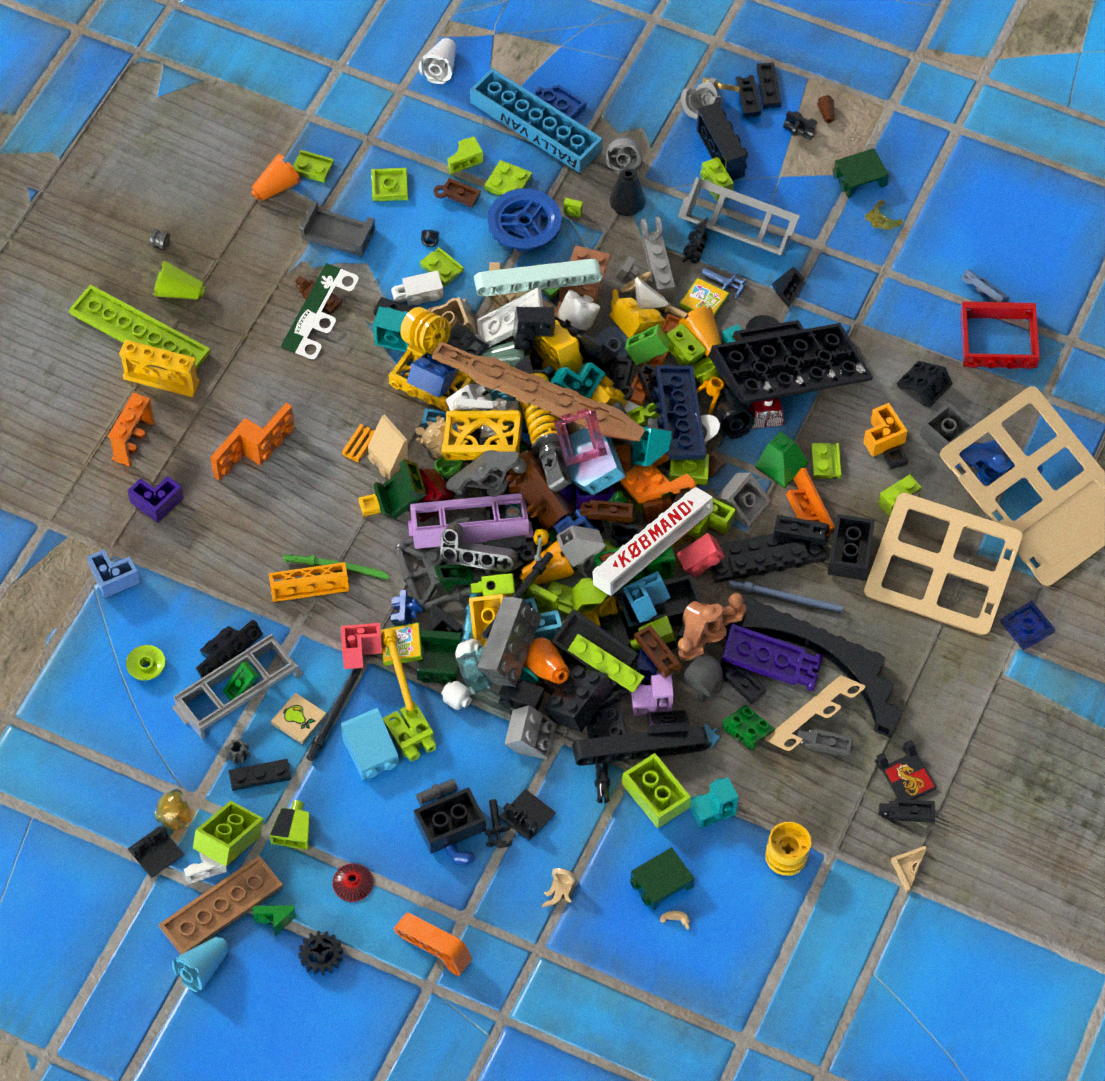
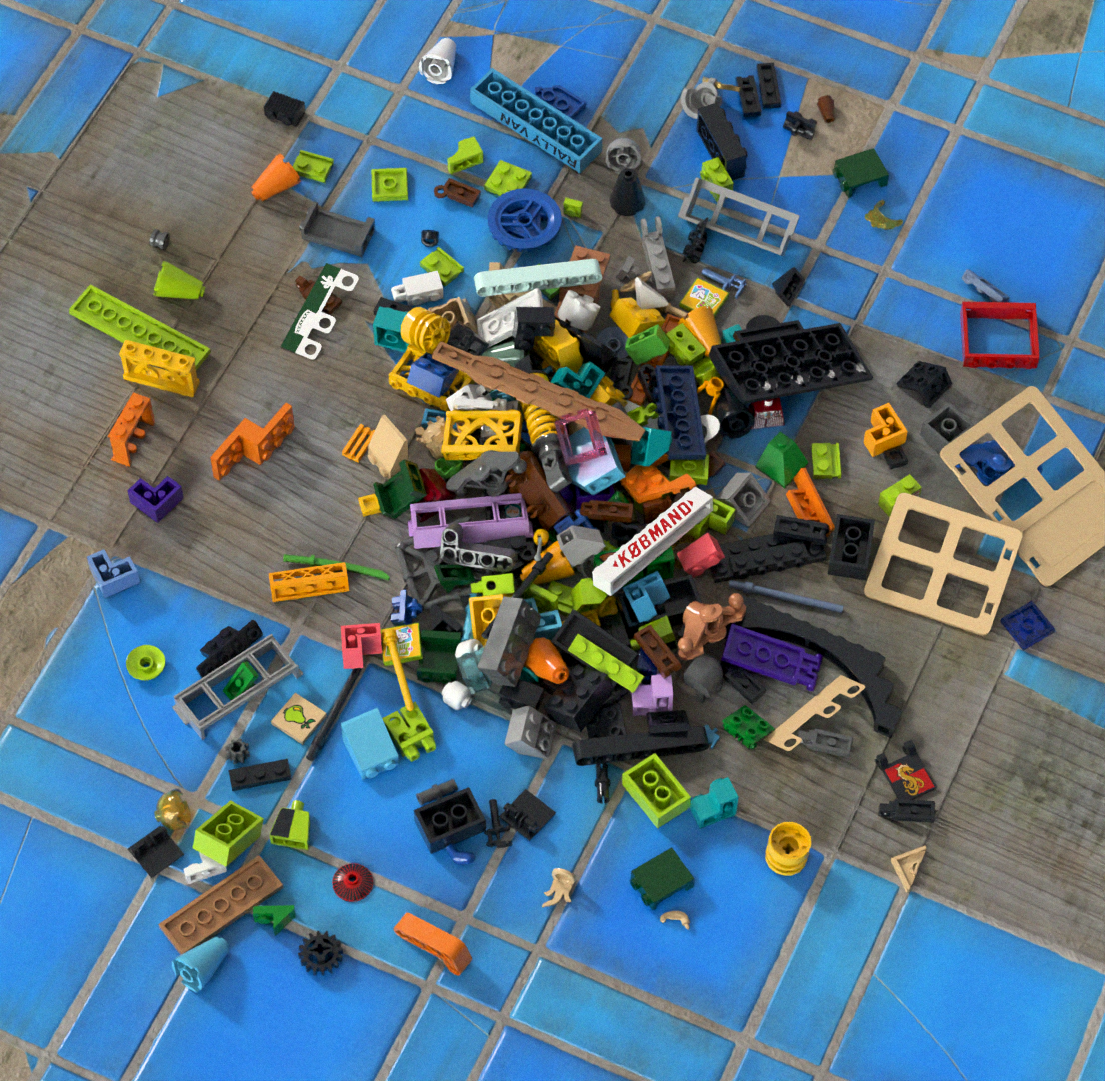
none -> black brick [264,91,305,127]

